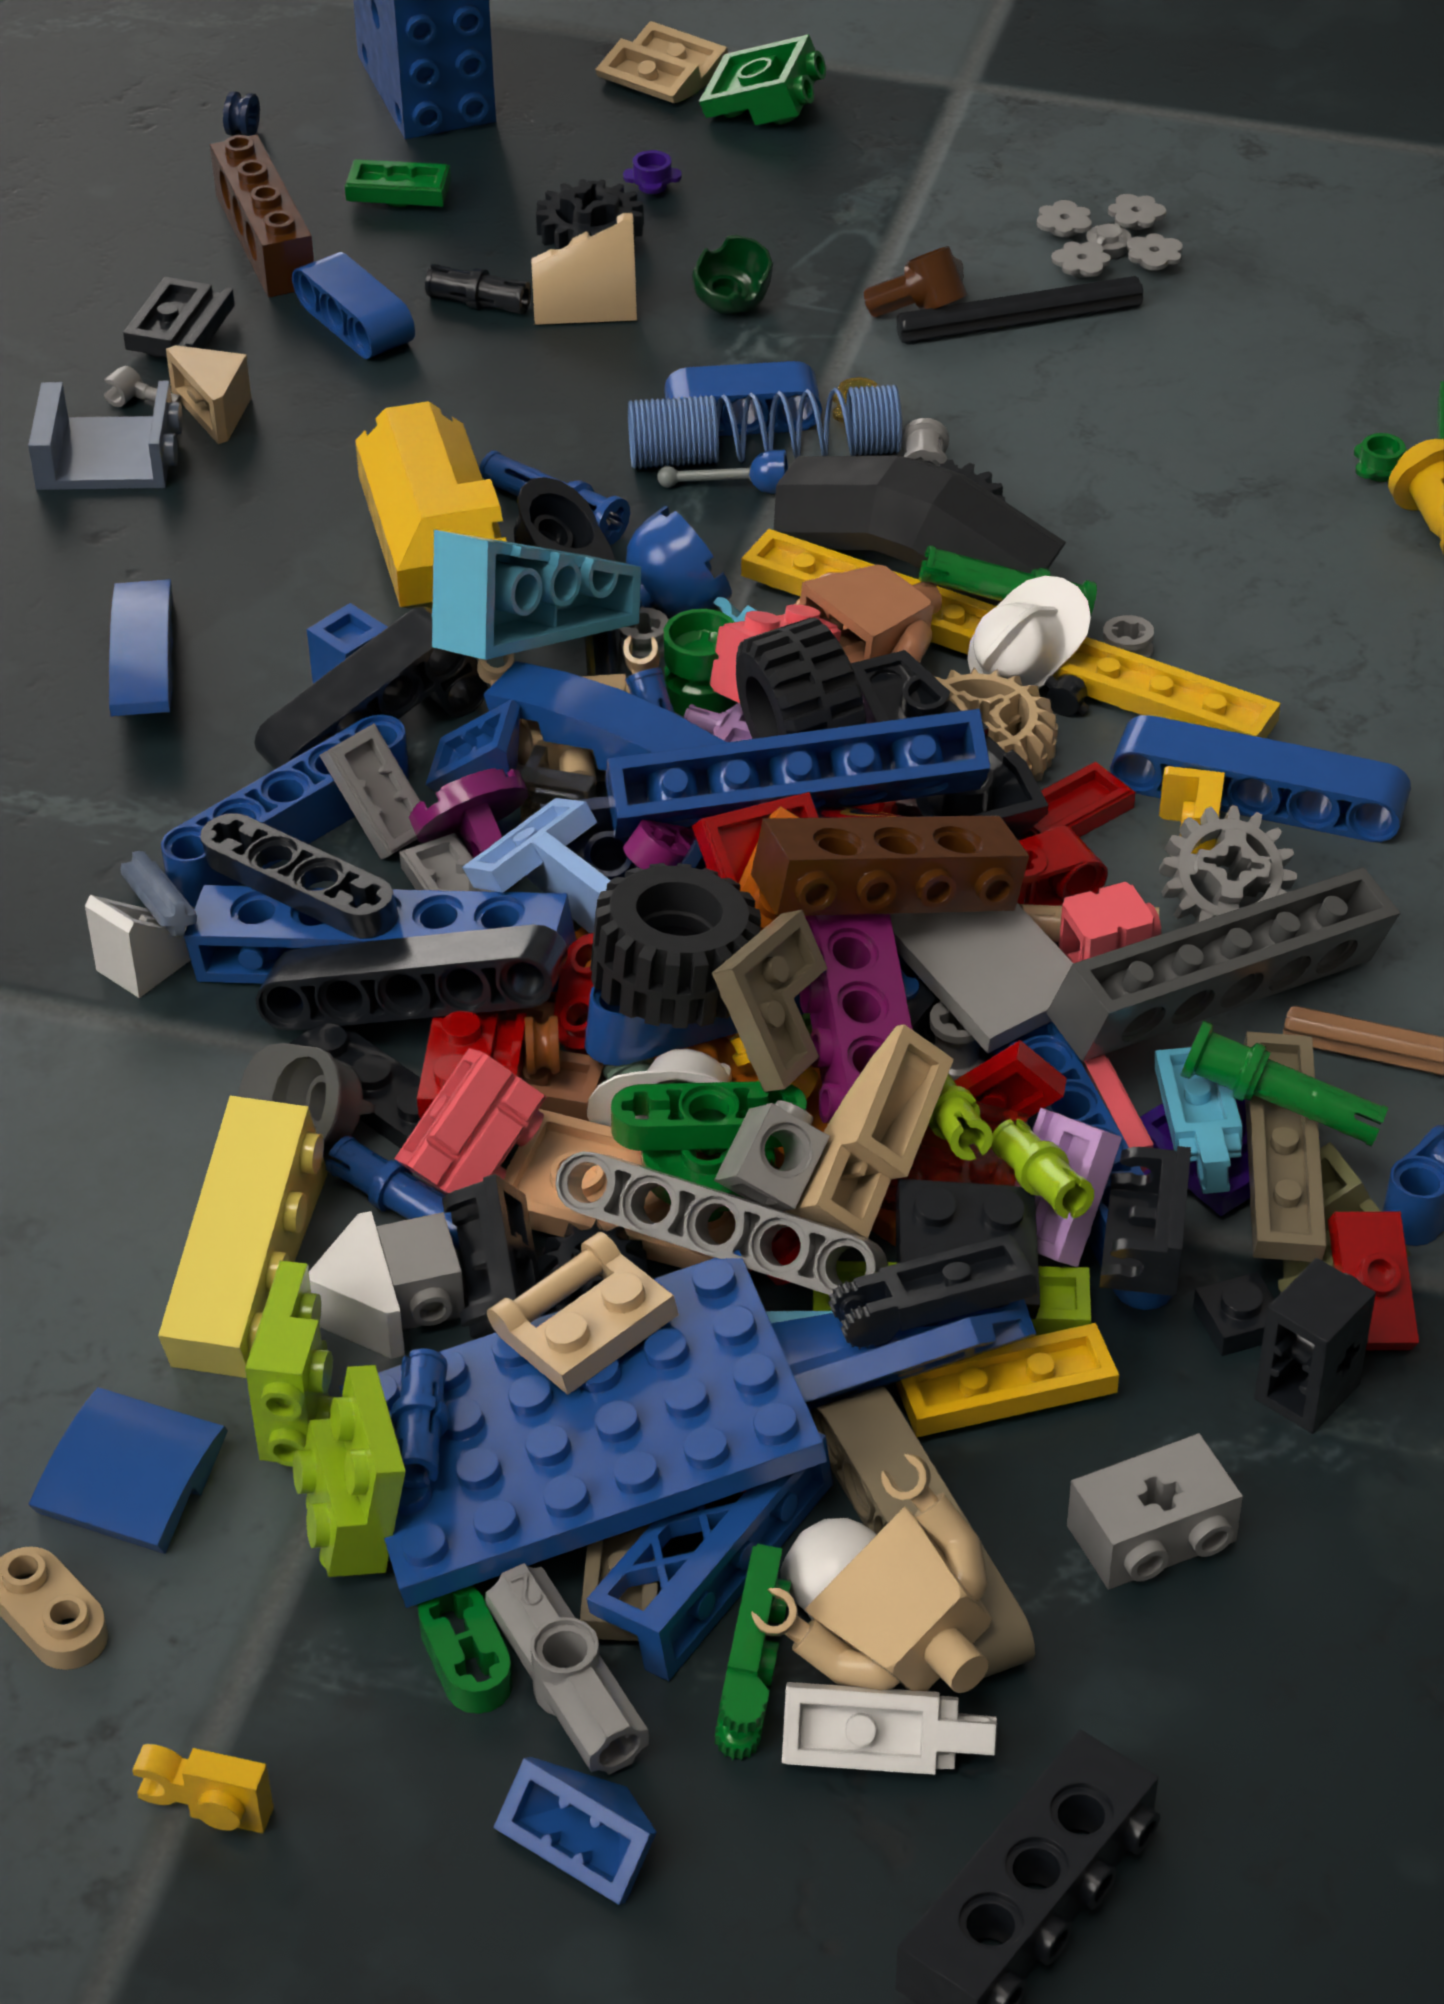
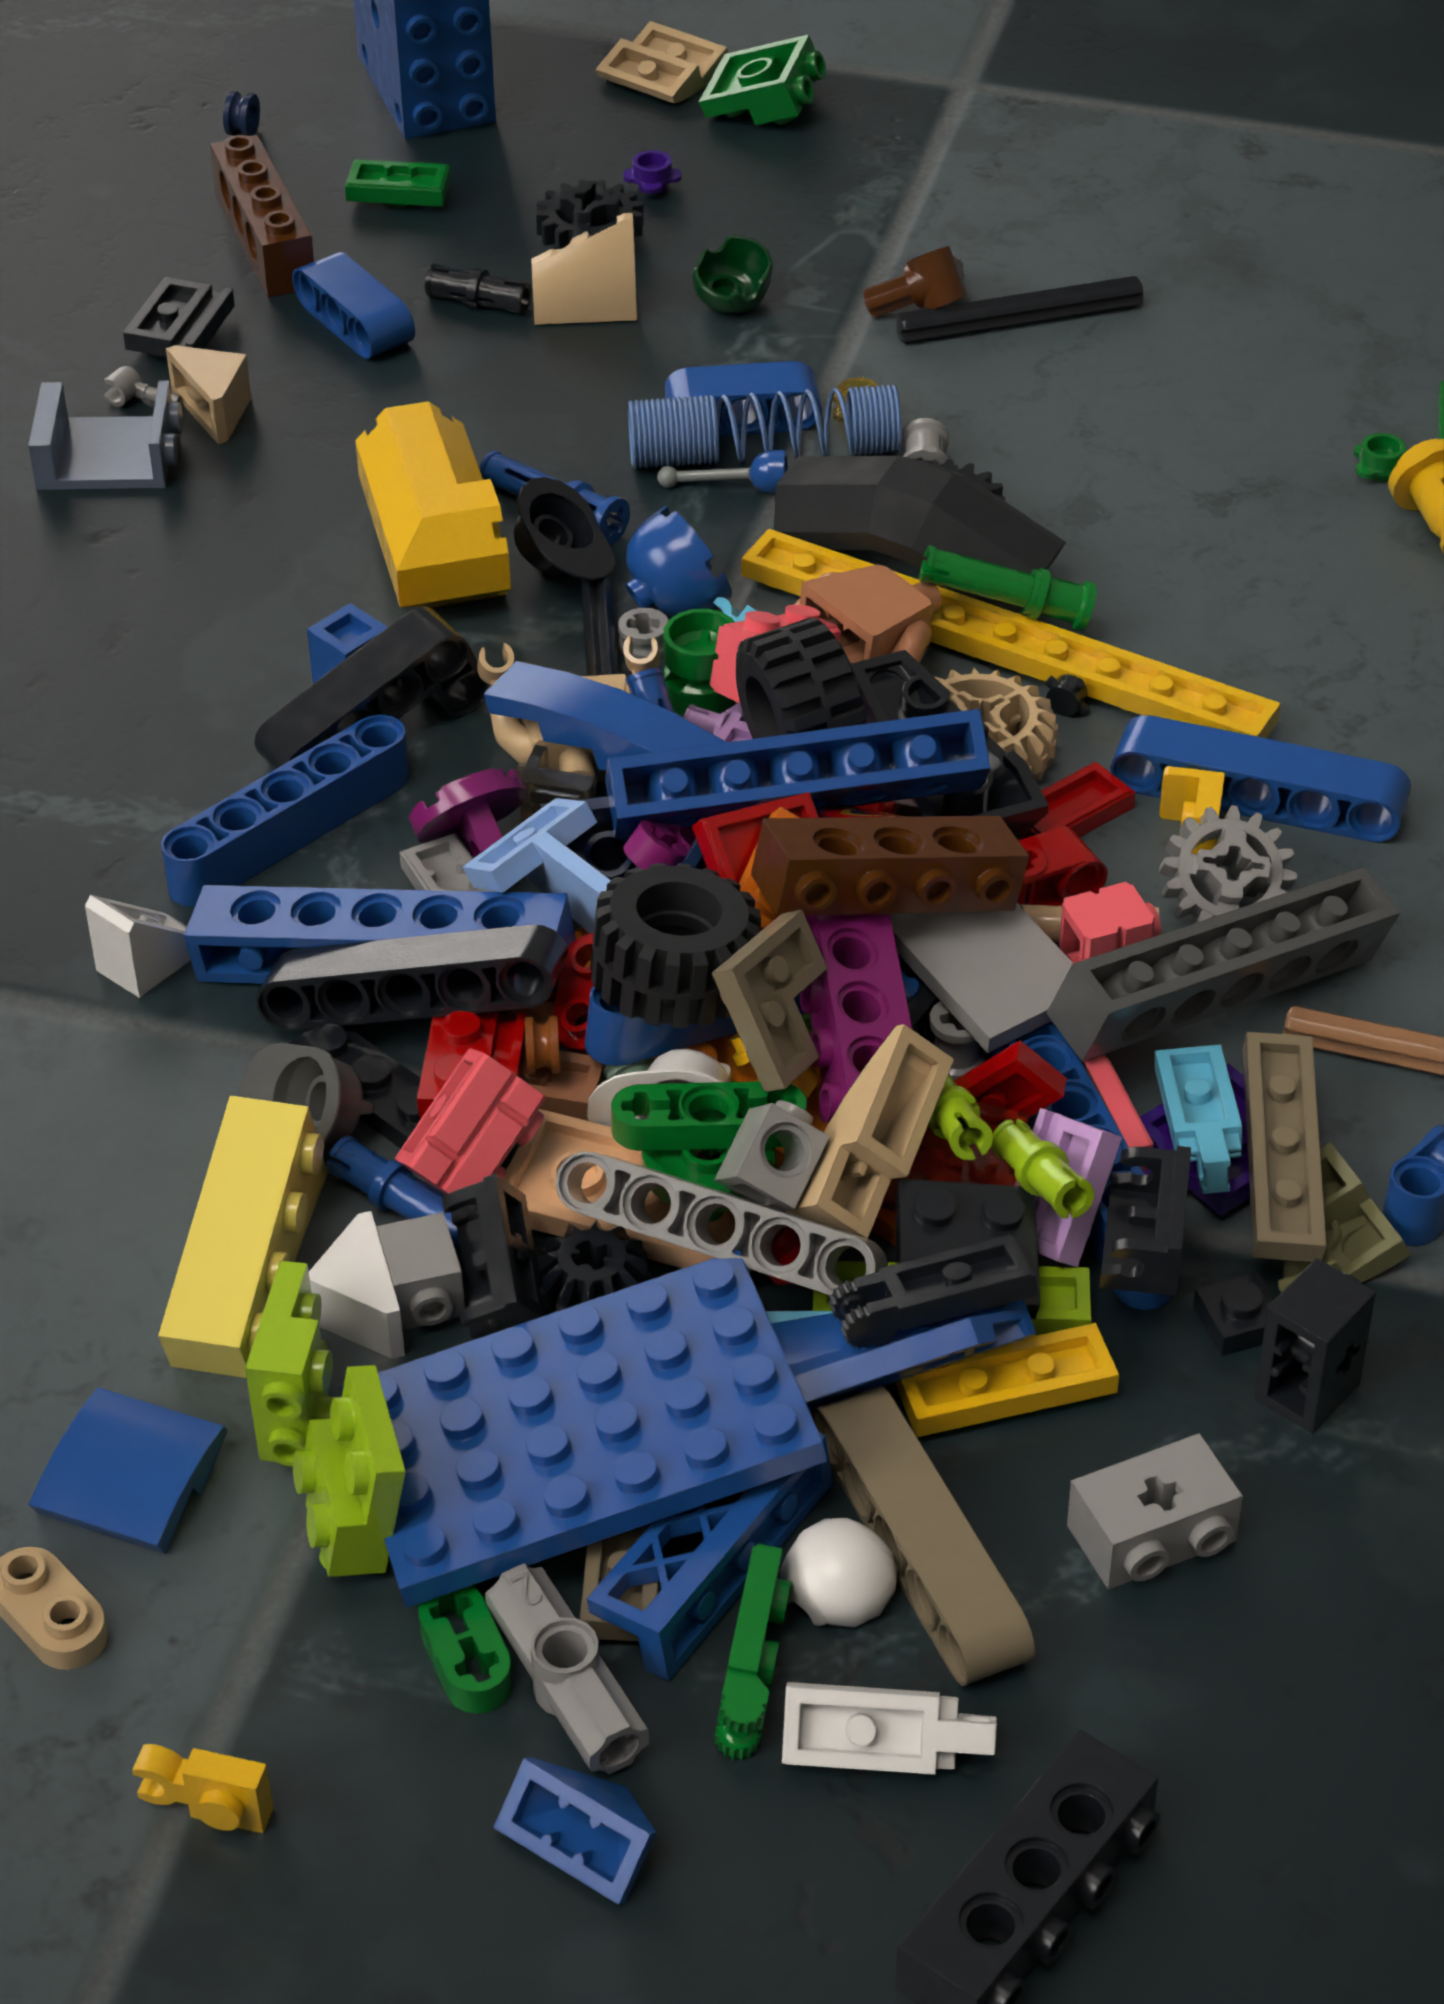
slope [109,579,174,717] -> none
sand blue axle [120,851,197,937] -> none
black beam [200,813,399,939] -> none
light grey plate [319,723,420,860] -> none
blue pin [391,1348,449,1489] -> none
blue slope [425,699,521,792] -> none
medium azure wedge [432,529,641,660] -> none
tan plate [487,1232,679,1395] -> none
tan torso [751,1454,992,1693] -> none
white piece [967,576,1091,690] -> none
light grey plant [1036,194,1183,278] -> none
light grey bush [1103,615,1154,659] -> none
green pin [1180,1020,1389,1147] -> none
red plate [1328,1211,1419,1351] -> none

